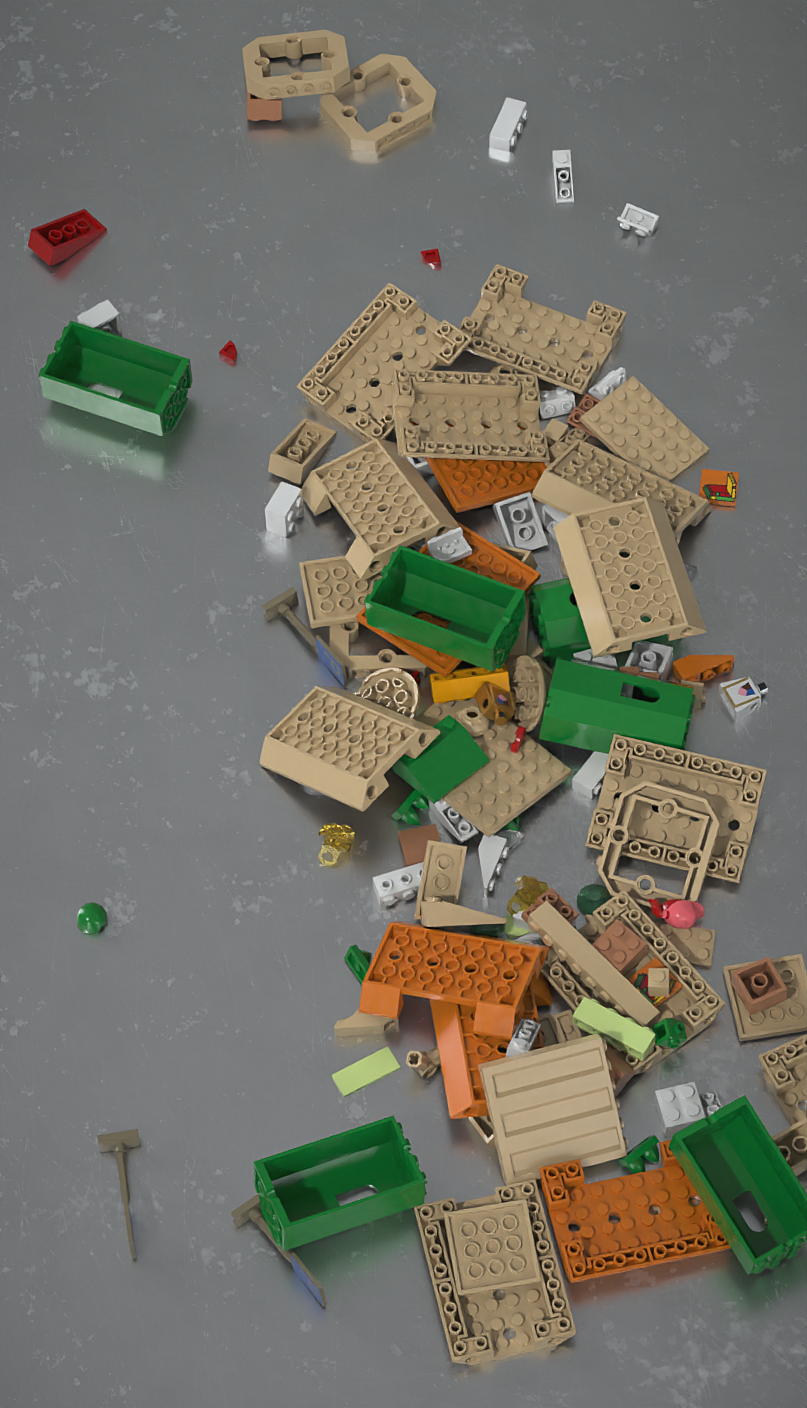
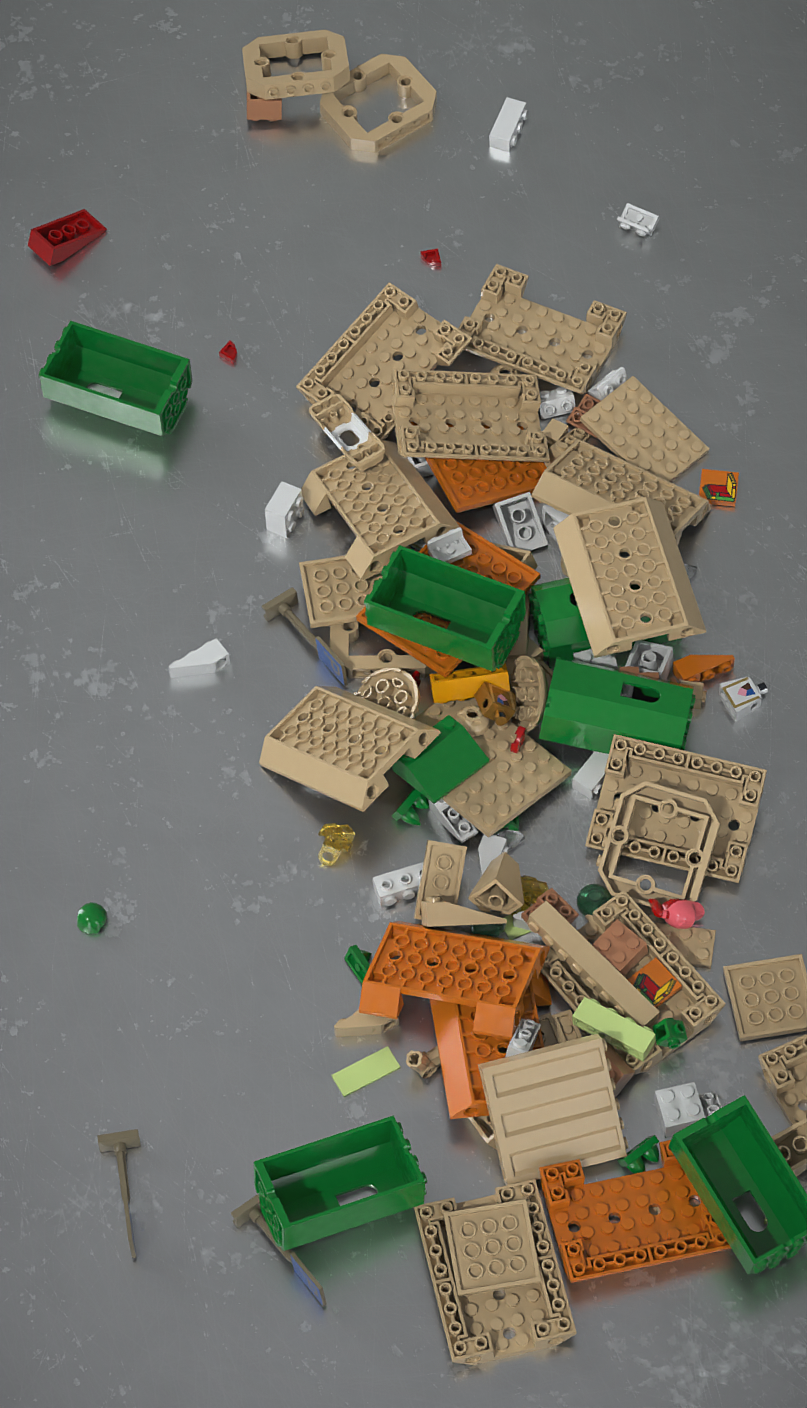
white brick [77,299,123,336] -> none
tan slope [268,418,337,485] -> none
nougat slope [397,824,441,867] -> none
white slope [552,150,574,203] -> none
tan brick [648,968,670,997] -> none
nougat brick [731,957,787,1016] -> none
none -> white slope [169,638,230,678]
none -> tan piece [309,394,385,471]
none -> tan slope [468,852,524,915]

